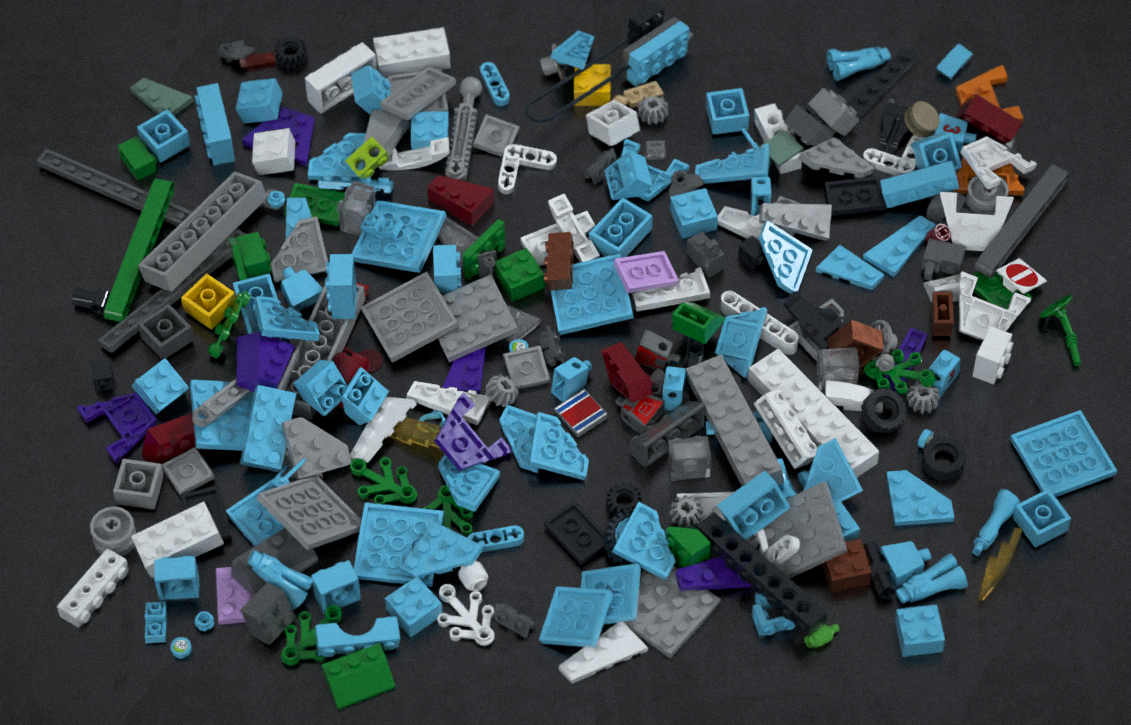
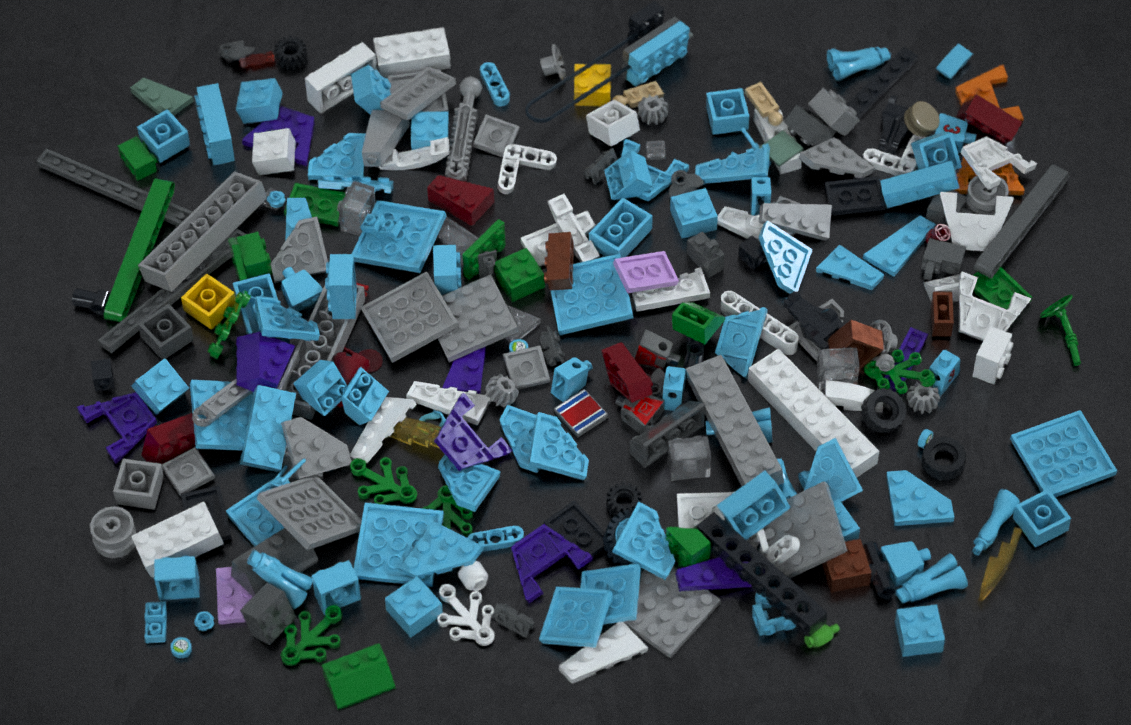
white brick [57,548,129,628] -> none
medium azure arch [315,616,400,657] -> none
lime brick [345,136,390,180] -> none
medium azure wing [551,31,594,70] -> none
light grey gear [670,494,704,528] -> none
white brick [753,389,817,469] -> none
piece [996,258,1047,294] -> none
none -> dark purple wing [511,524,593,604]
none -> tan plate [745,82,783,126]

